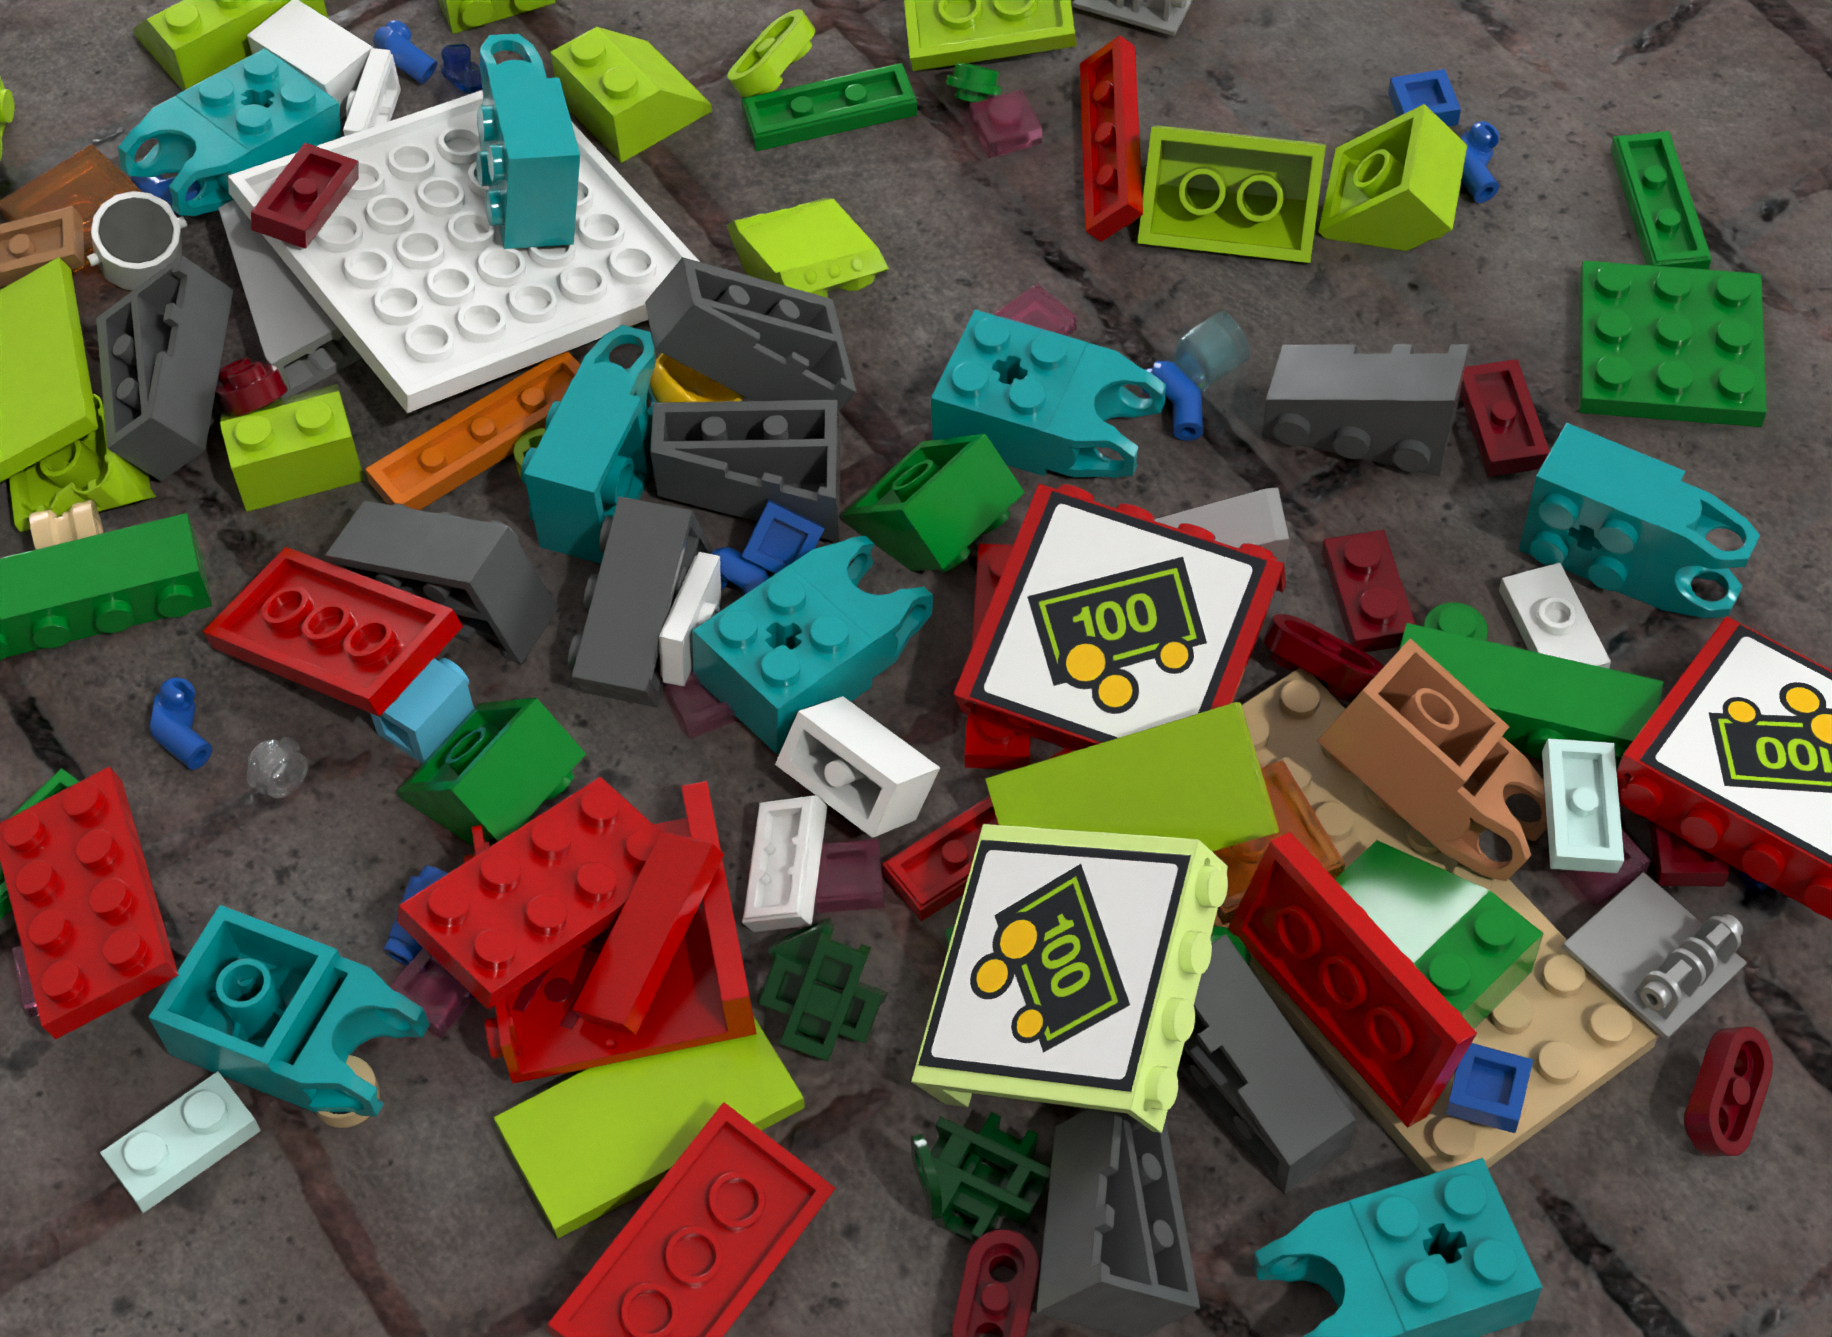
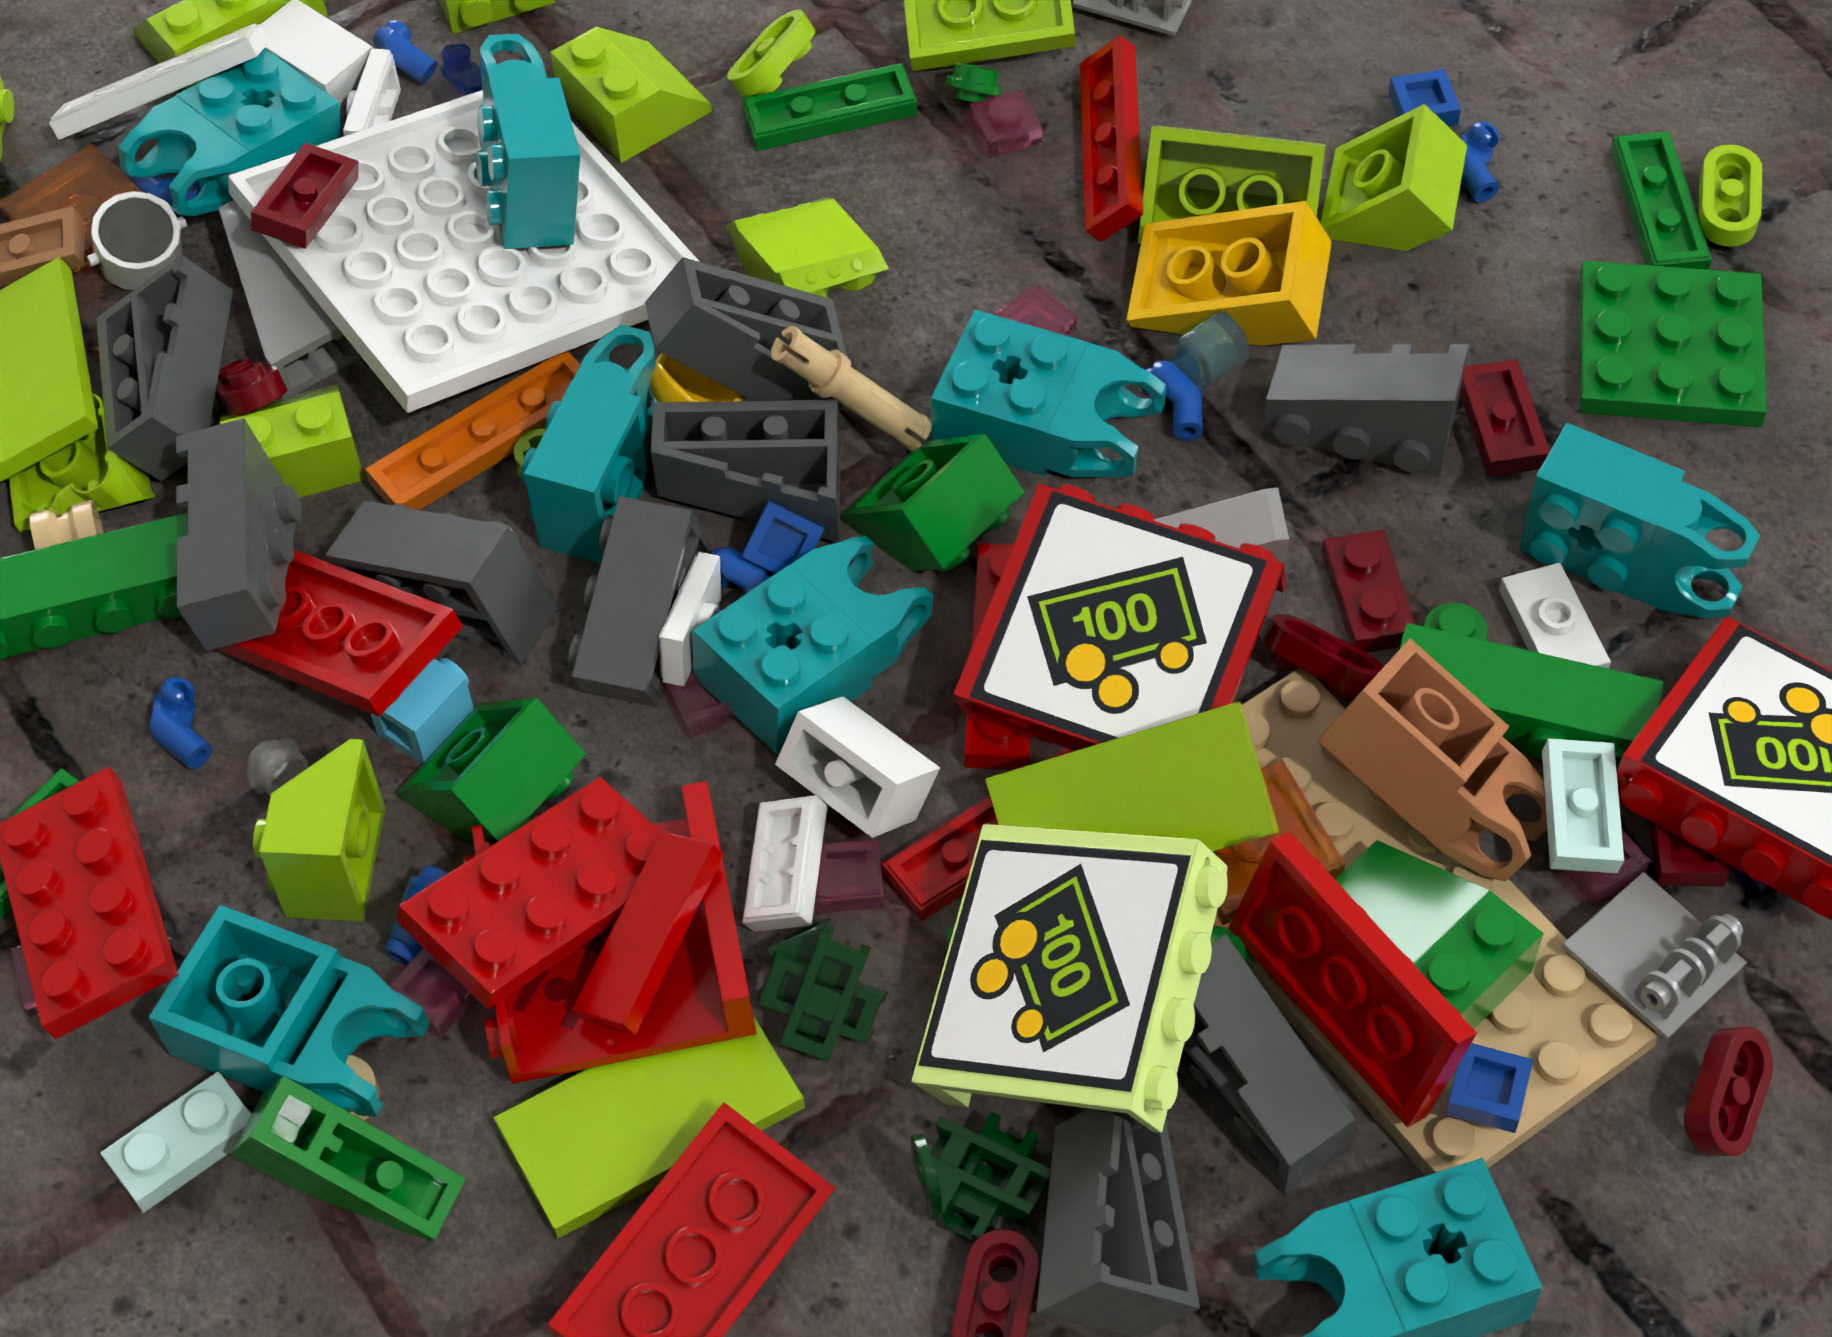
none -> white tile [49,23,269,140]
none -> dark grey wedge [176,418,302,651]
none -> green slope [230,1075,466,1242]
none -> lime slope [253,739,386,922]
none -> tan pin [771,326,932,451]
none -> yellow slope [1126,201,1332,346]
none -> lime plate [1698,145,1762,247]

